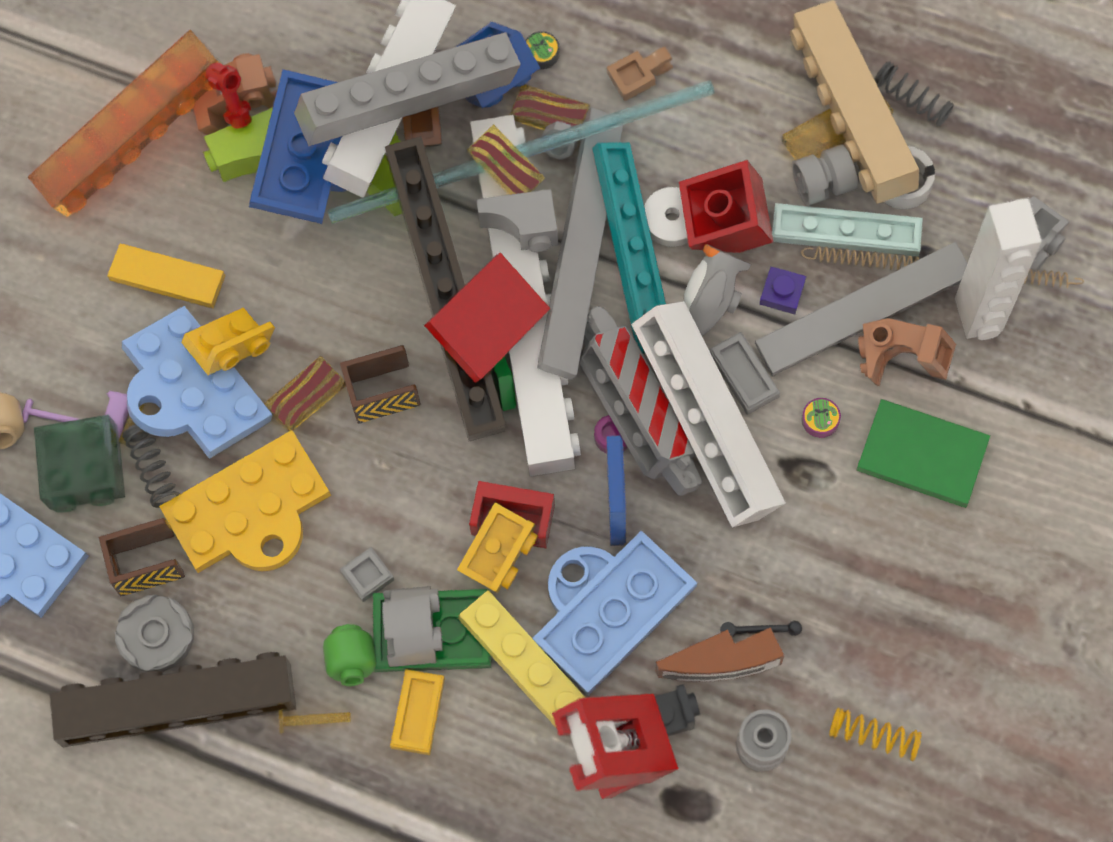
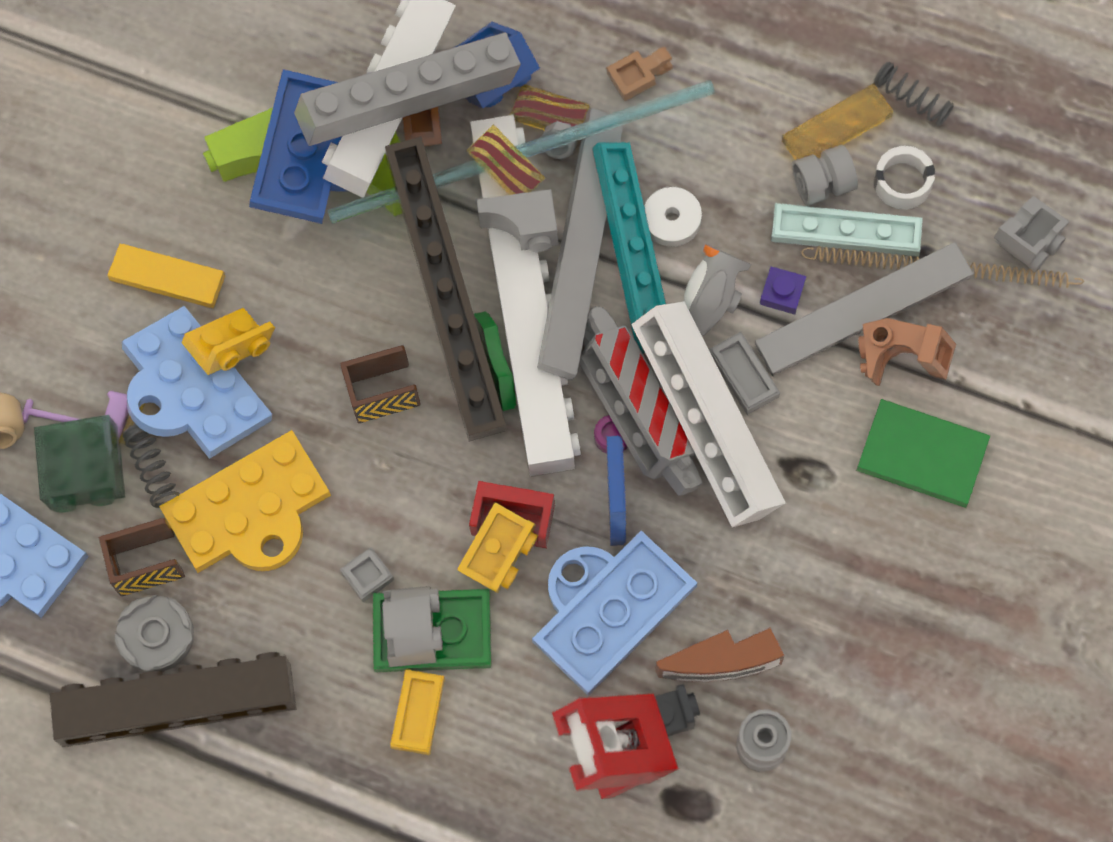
clear orange brick [28,29,222,217] -> none
nougat tile [183,53,277,135] -> none
red bar [206,62,252,129] -> none
tile [264,355,346,432] -> none
clear yellow pin [279,710,351,734] -> none
bright green head [323,624,376,686] -> none
red tile [424,252,551,383] -> none
light yellow plate [458,590,586,729] -> none
tile [525,31,560,69] -> none
red slope [679,160,773,253] -> none
black hinge [720,620,802,637] -> none
tan brick [790,0,919,204] -> none
tile [802,398,841,438] -> none
yellow piece [829,707,922,762] -> none
white brick [955,198,1042,340] -> none

